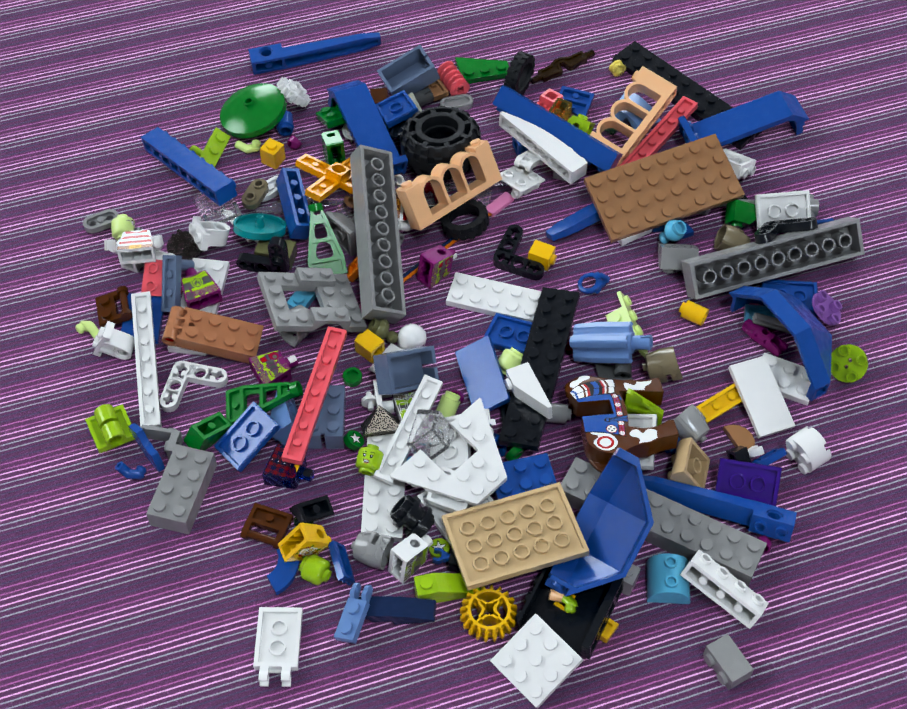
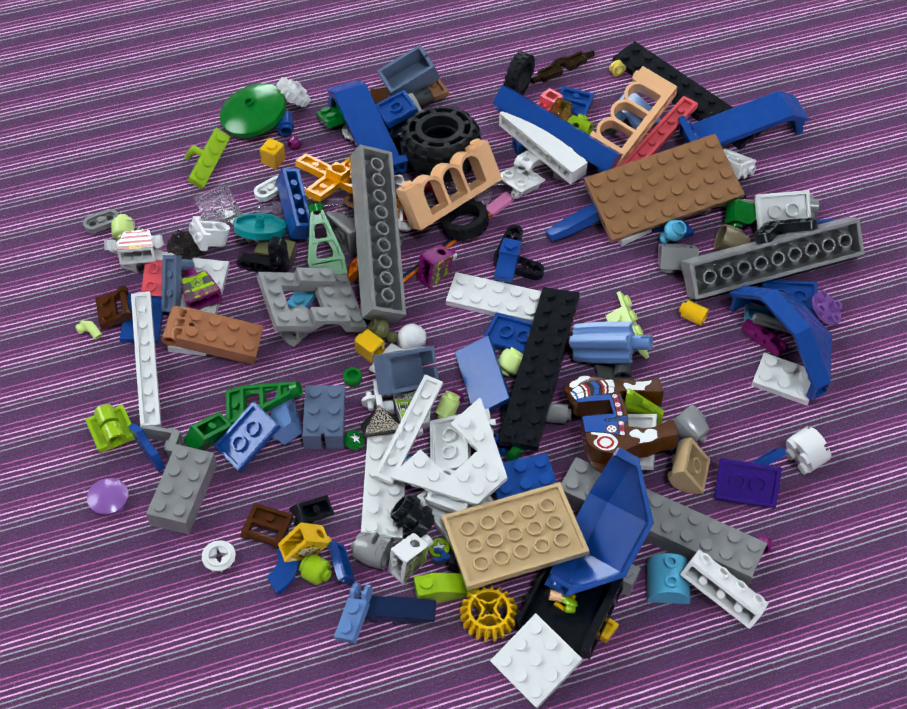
white pin [92,321,135,360] -> none
blue arm [115,461,147,480] -> none
blue brick [141,127,237,206] -> none
white beam [160,361,228,412] -> none
yellowish green arm [235,139,261,154] -> none
dark tan plate [242,179,269,210] -> none
blue piece [248,33,381,75] -> none
torso [249,350,299,396] -> none
white tile [253,607,303,687] -> none
clear blue torso [262,443,315,489] -> none
coral plate [281,326,347,465] -> none
green torso [321,130,346,165] -> none
lime head [355,444,384,476] -> none
clear slope [406,409,454,460] -> none
coral piece [437,61,470,96] -> none
light grey tile [440,94,473,111] -> none
green wing [455,57,509,84] -> none
white slope [504,362,552,419] -> none
yellow brick [528,240,557,271] -> none
blue piece [578,272,610,294] -> none
dark tan helmet [642,346,683,383] -> none
blue piece [643,475,797,543] -> none
yellow plate [696,383,742,424] -> none
light grey brick [703,634,754,690] -> none
medium nougat tile [723,425,755,449] -> none
black piece [726,445,764,463] -> none
white tile [728,355,795,439] -> none
lime plate [831,344,868,383] -> none
none -> medium lavender dish [87,478,128,514]
none -> white gear [202,540,236,572]
none -> blue arch [494,238,522,283]

